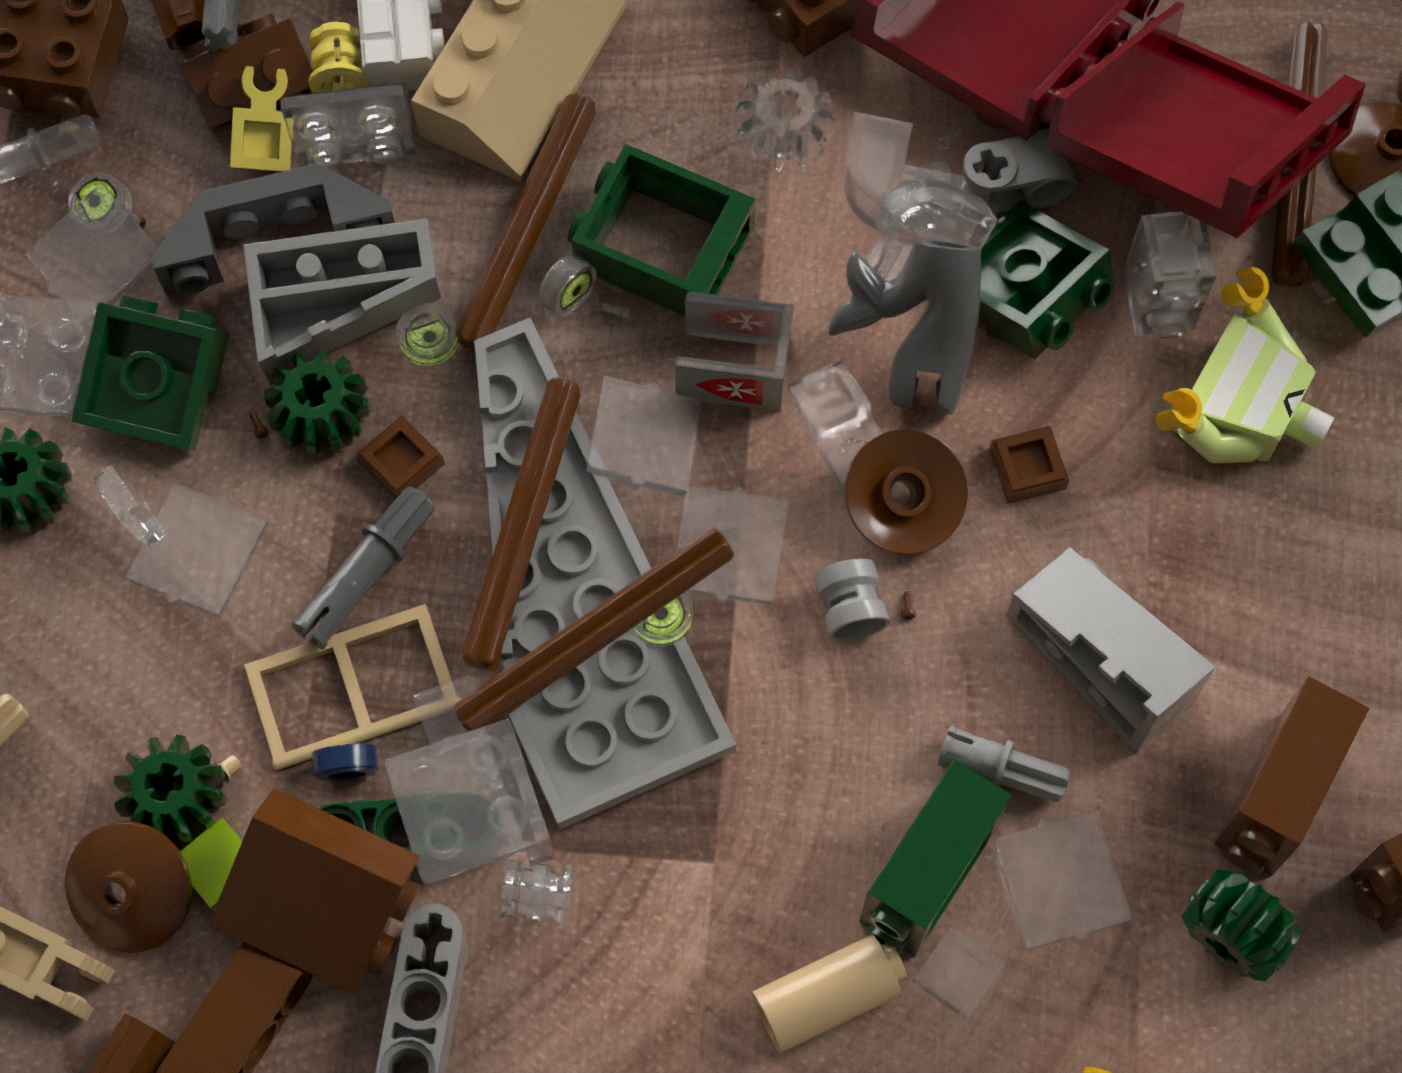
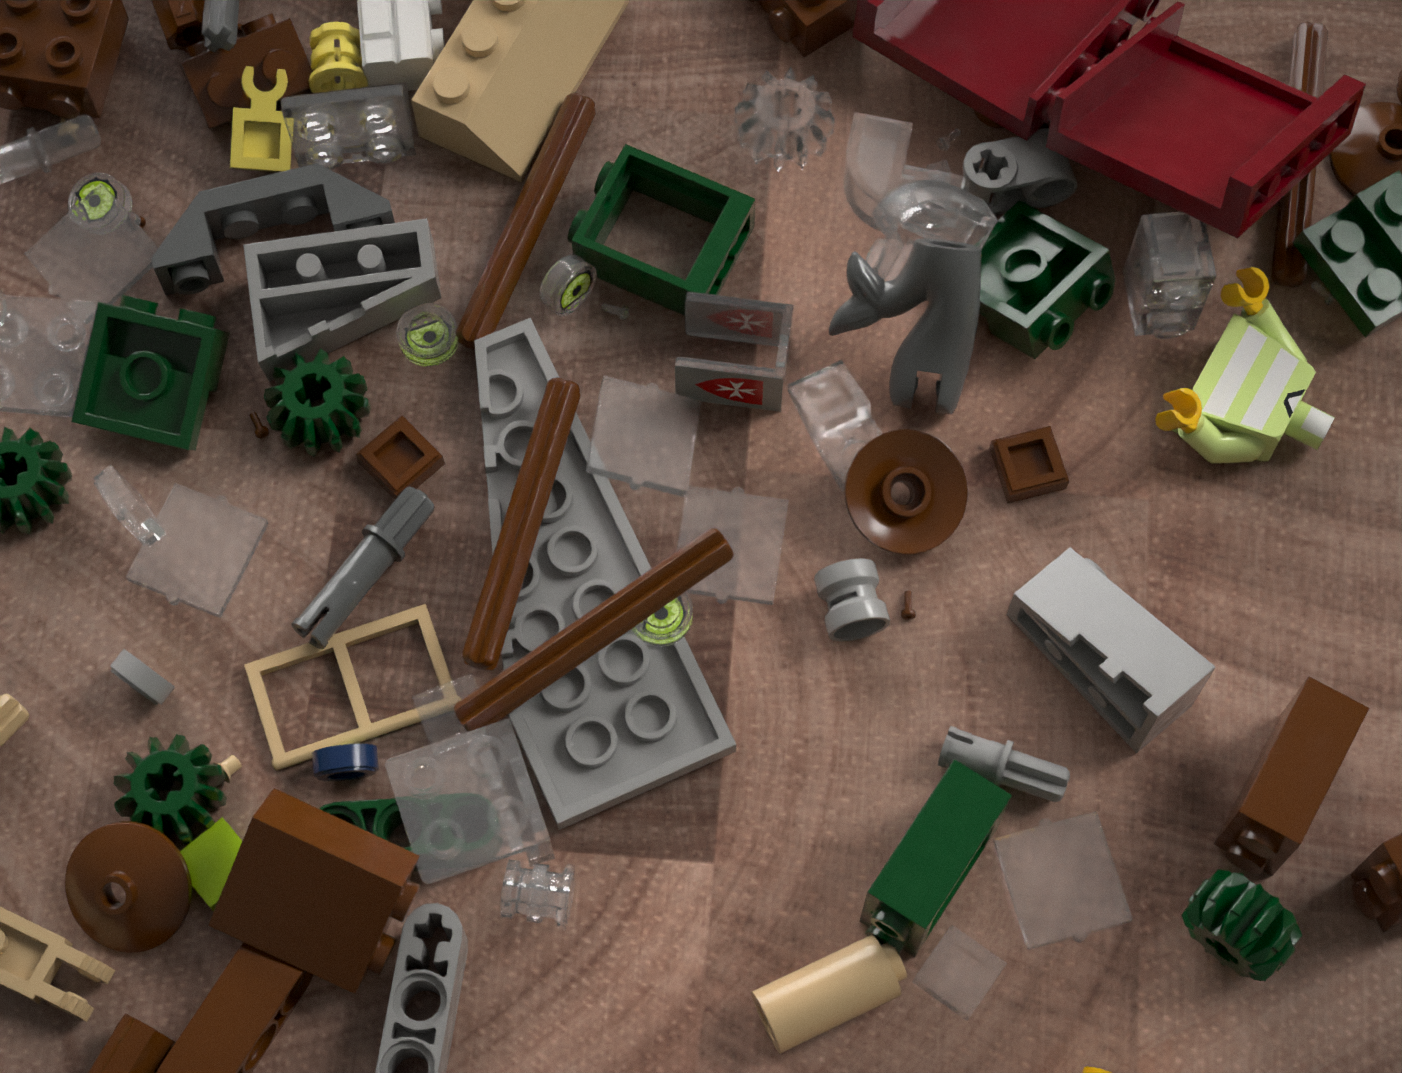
none -> light grey tile [110,649,175,705]

